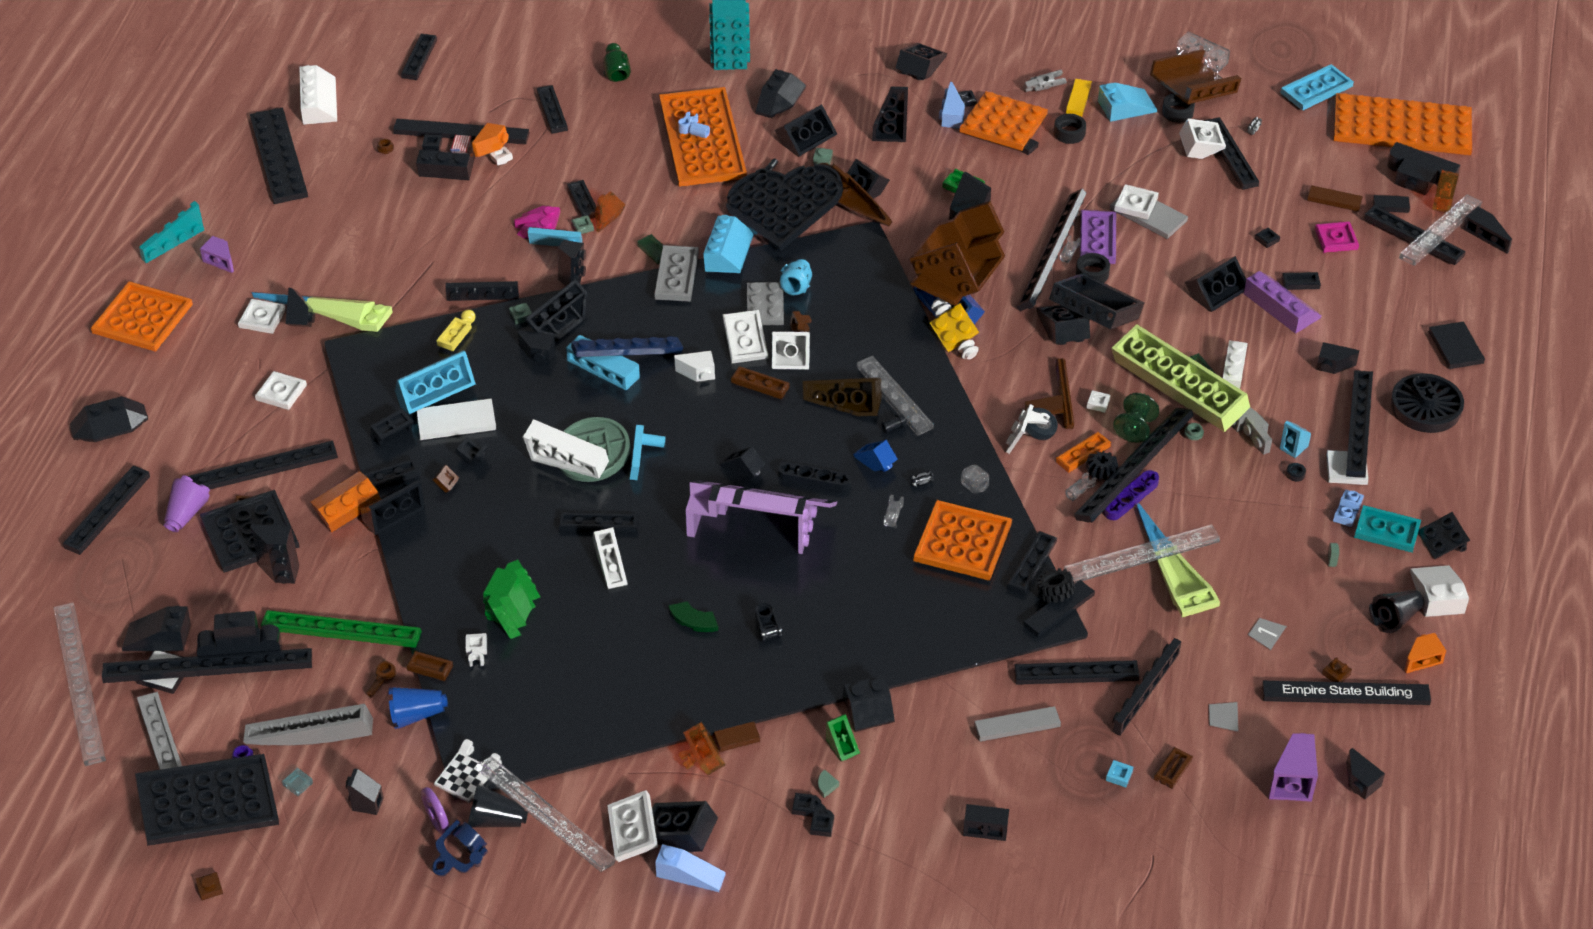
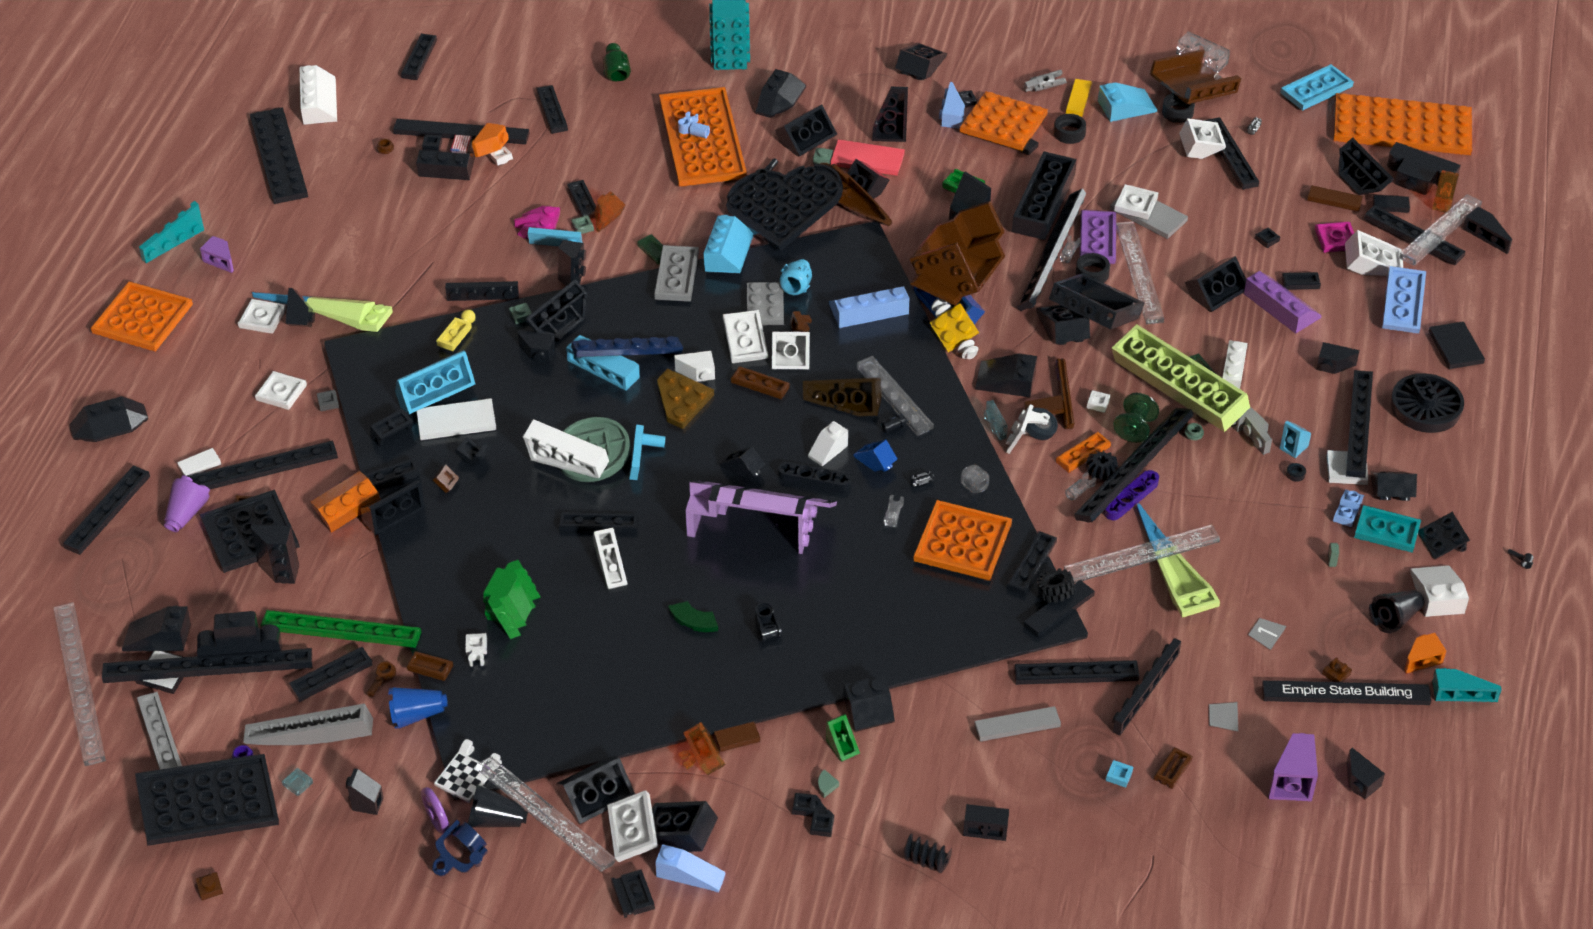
none -> white tile [177,448,221,476]
none -> black plate [289,647,373,702]
none -> dark grey plate [317,390,339,411]
none -> black slope [556,756,635,824]
none -> black plate [611,869,655,918]
none -> pearl gold plate [657,369,714,429]
none -> white slope [808,421,848,466]
none -> light blue slope [829,286,909,328]
none -> coral tile [831,139,905,176]
none -> black piece [904,833,952,873]
none -> black slope [975,353,1037,398]
none -> clear light blue plate [984,400,1008,440]
none -> black brick [1012,151,1077,240]
none -> clear tile [1116,221,1164,324]
none -> black wedge [1338,138,1394,195]
none -> white slope [1345,230,1403,276]
none -> black slope [1371,471,1417,501]
none -> light blue hinge [1382,266,1426,334]
none -> teal slope [1432,668,1502,702]
none -> black hand [1508,549,1534,569]

